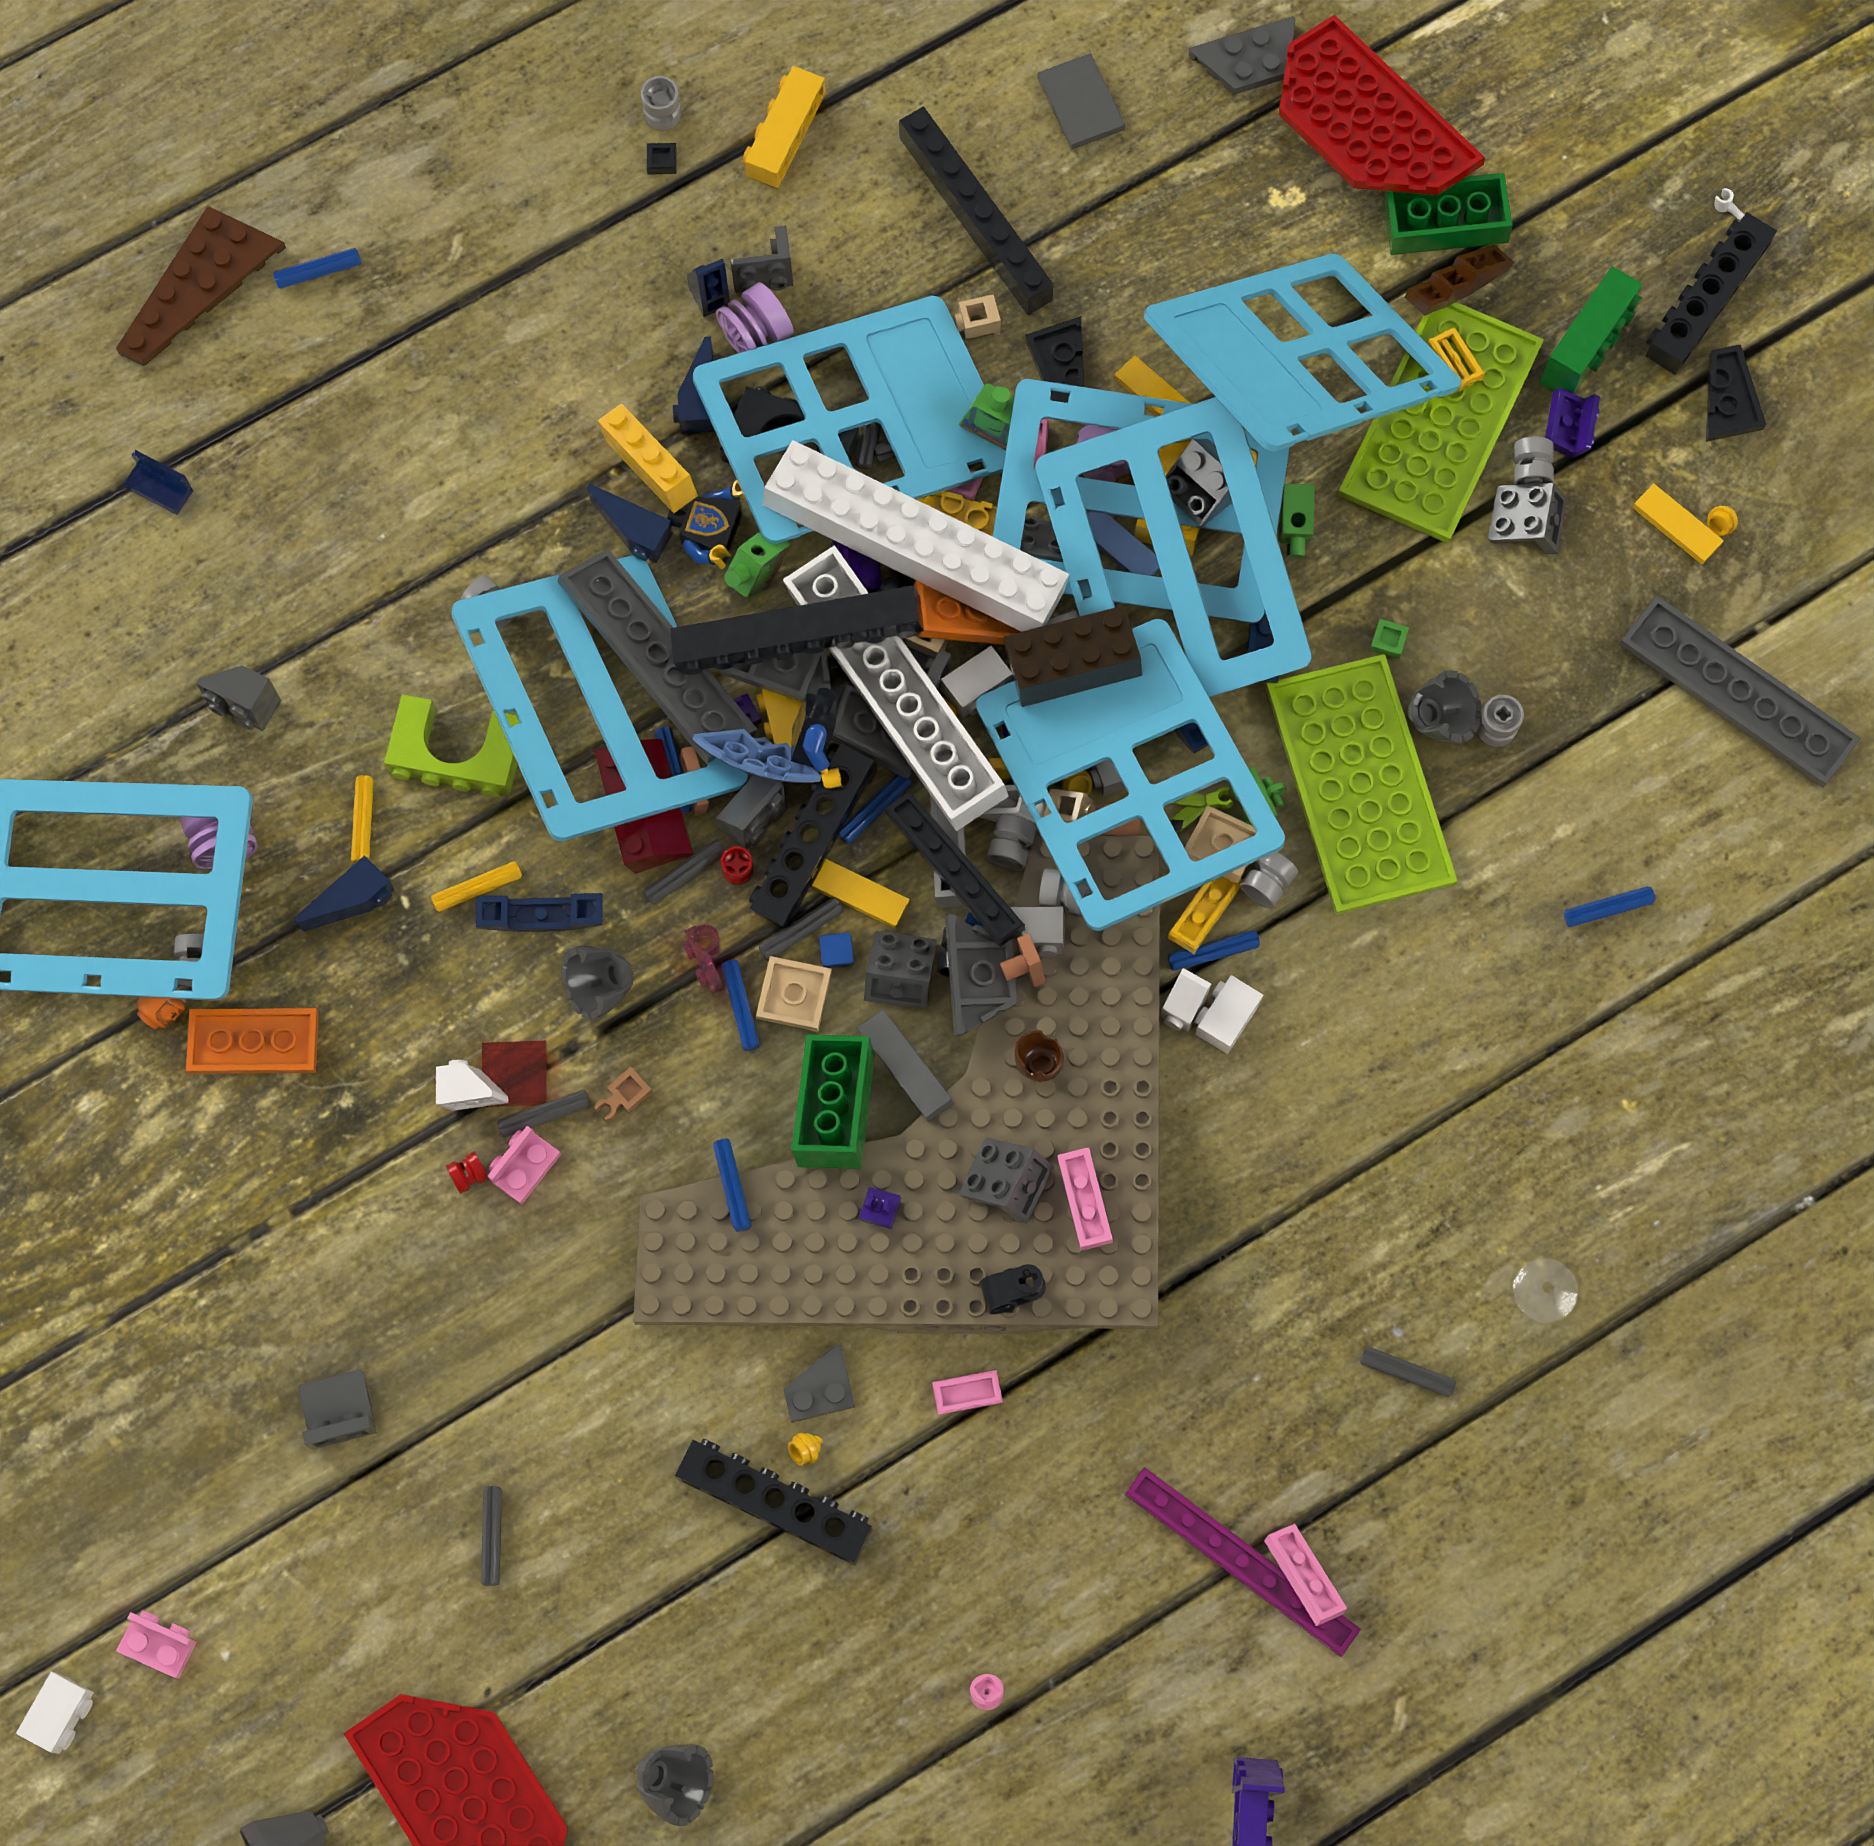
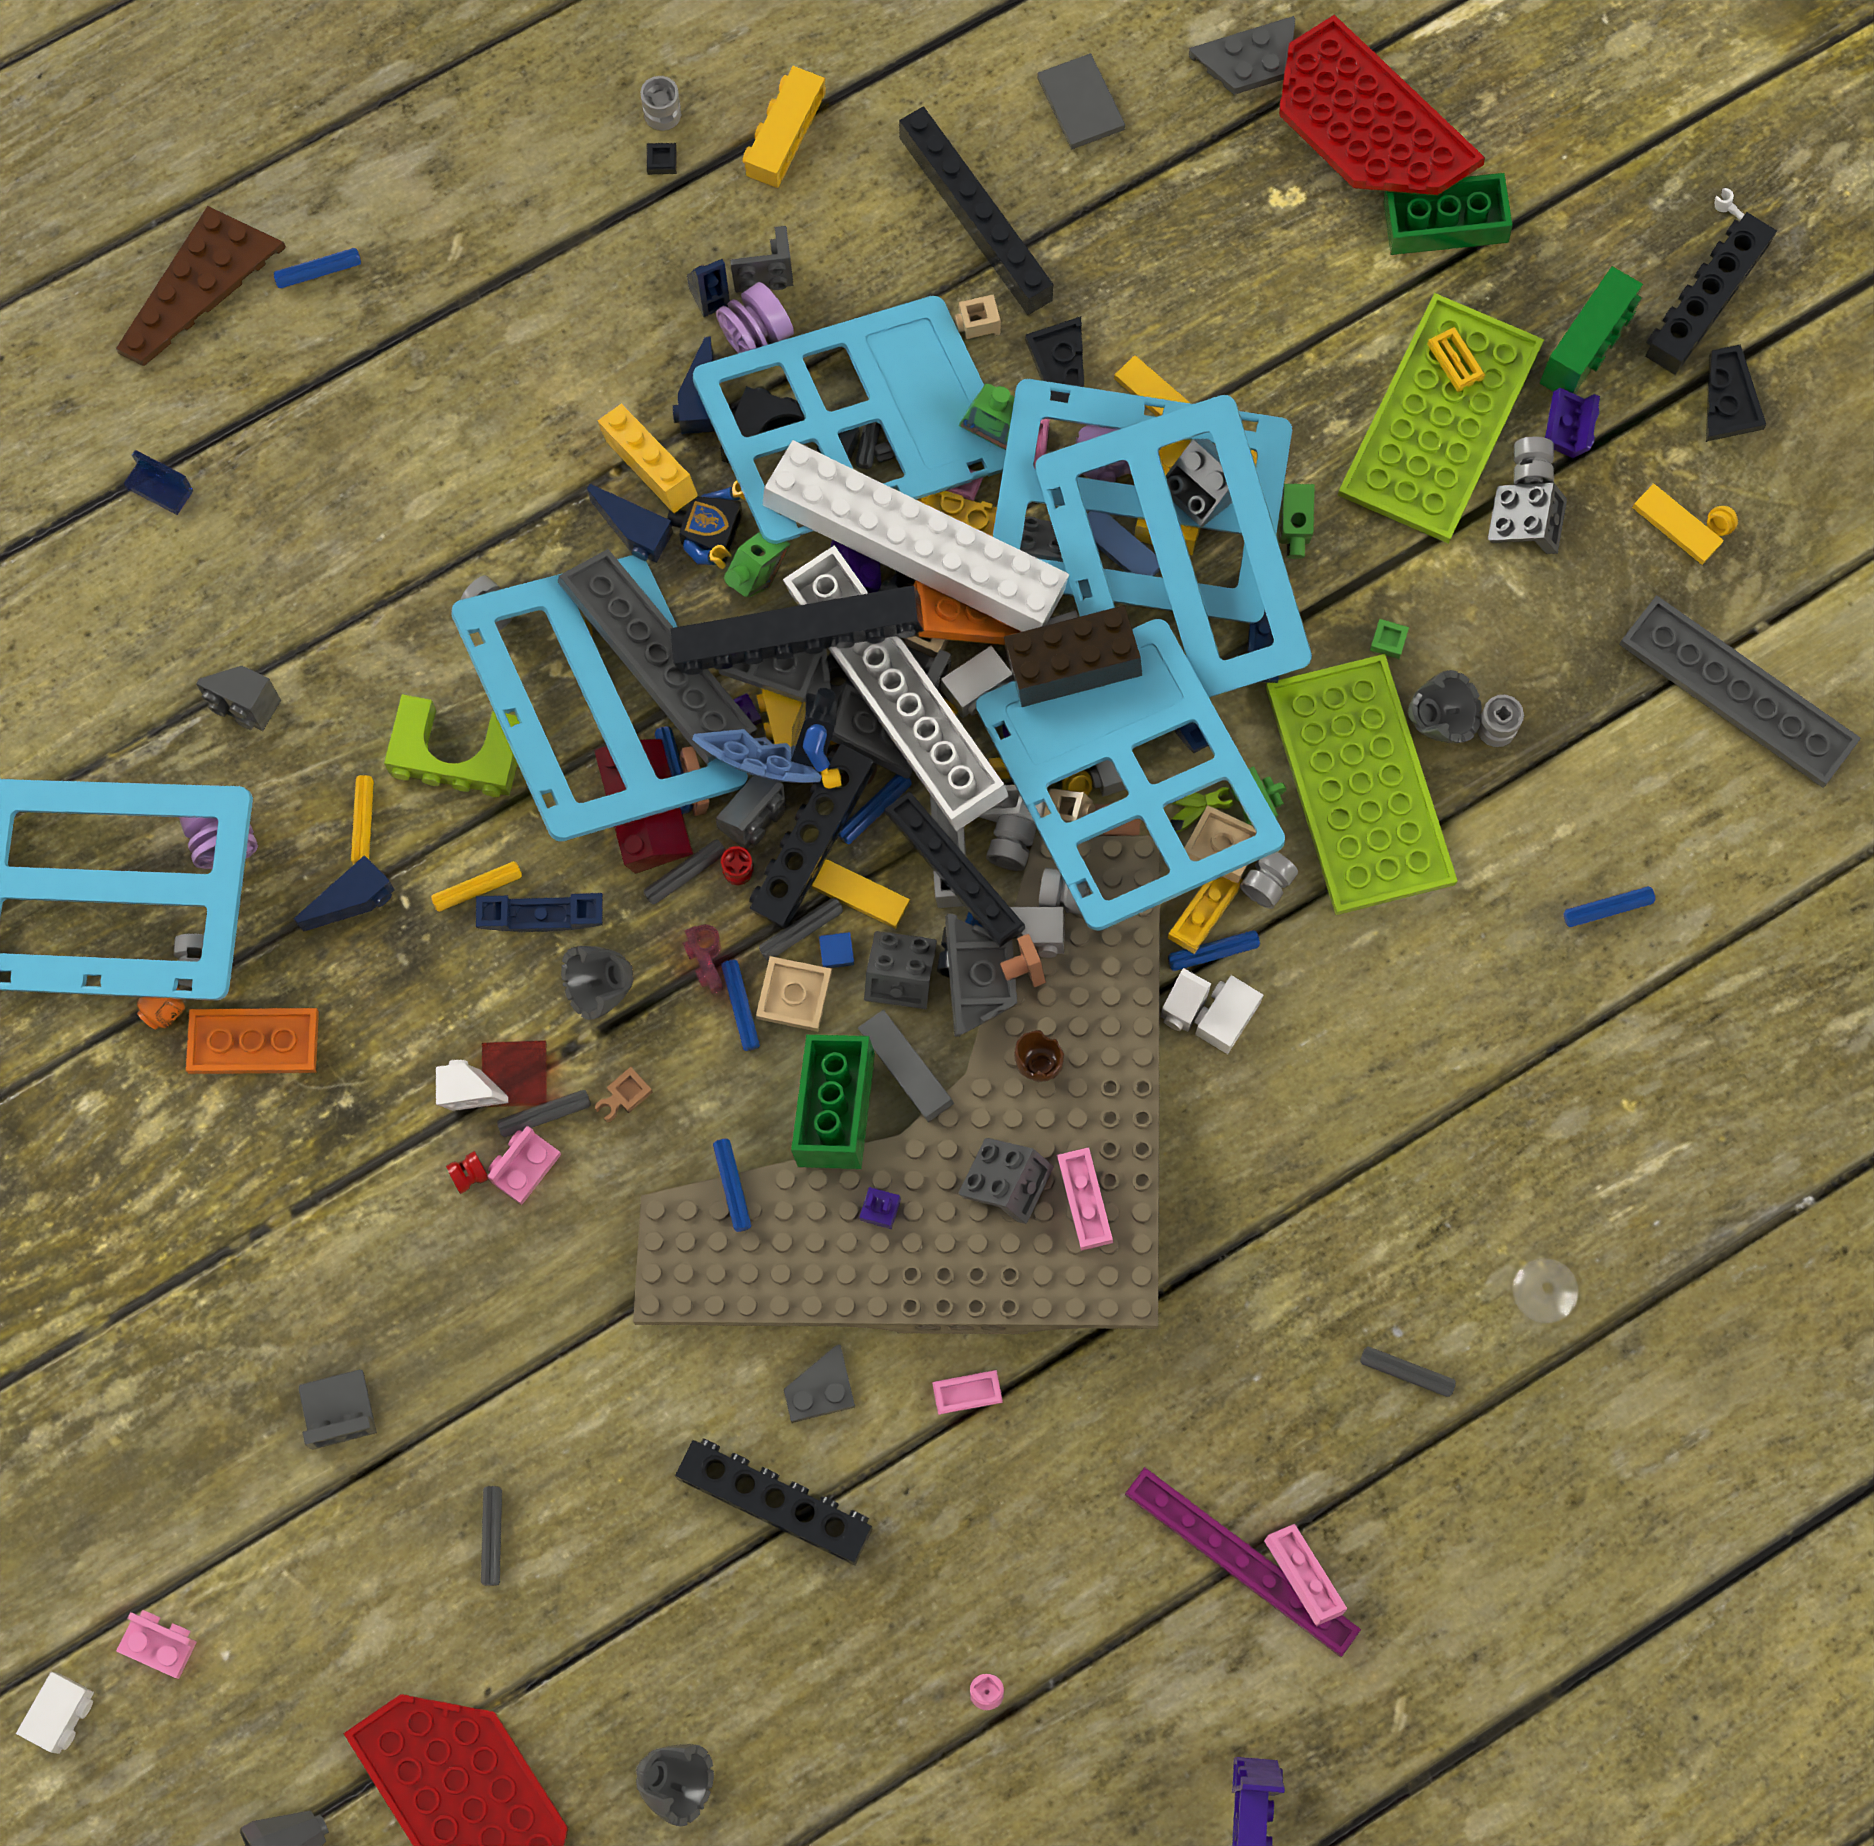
yellow plate [788,1433,823,1466] -> none
black piece [979,1264,1046,1315] -> none
medium azure door [1144,254,1461,451] -> none
reddish brown slope [1405,244,1514,316] -> none

